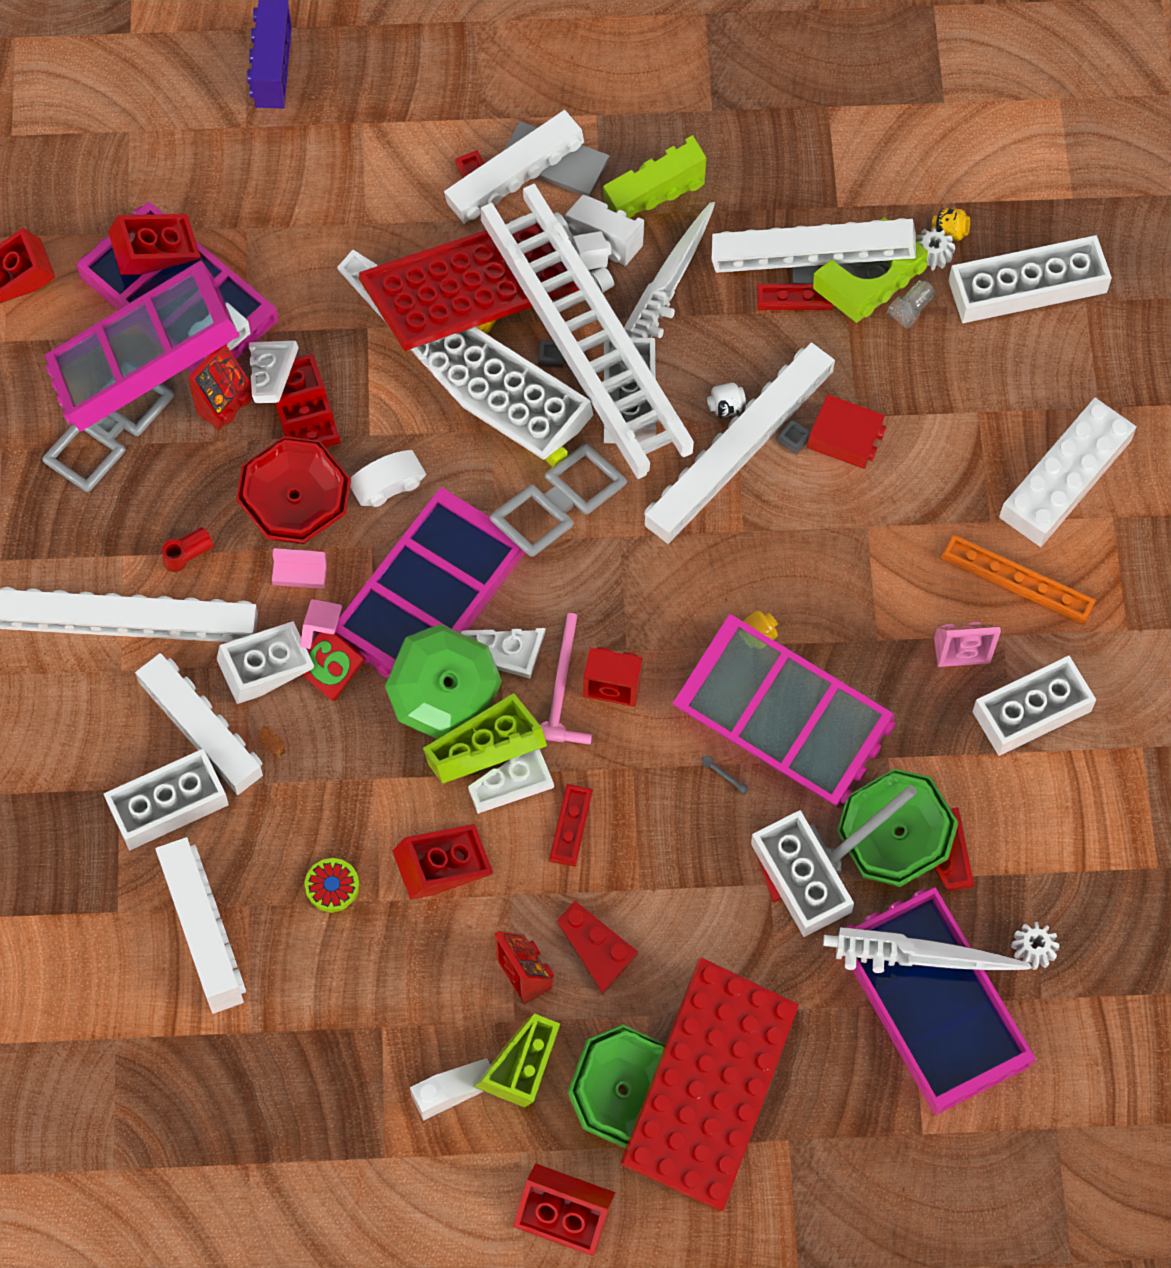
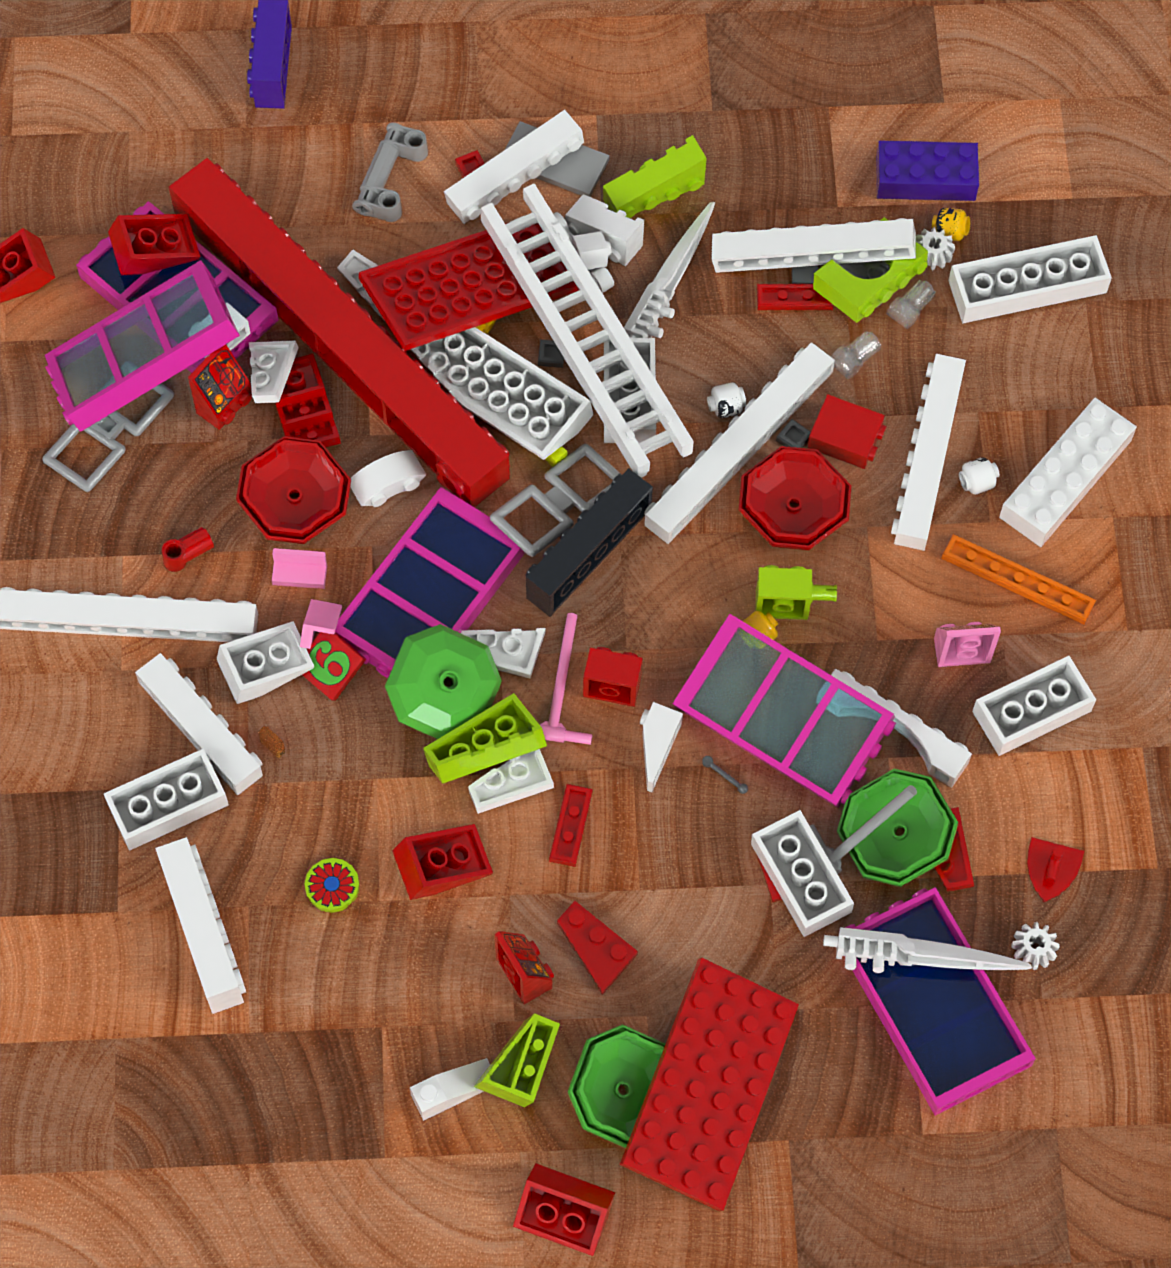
none -> red piece [168,158,510,508]
none -> light grey piece [352,123,428,222]
none -> black brick [525,468,653,617]
none -> white slope [640,702,683,792]
none -> red rock [738,446,852,550]
none -> lime brick [755,565,837,620]
none -> white arch [816,669,972,788]
none -> clear piece [831,331,881,379]
none -> dark purple brick [876,141,979,201]
none -> white brick [891,354,966,551]
none -> white head [959,457,1000,495]
none -> red shield [1027,837,1084,902]

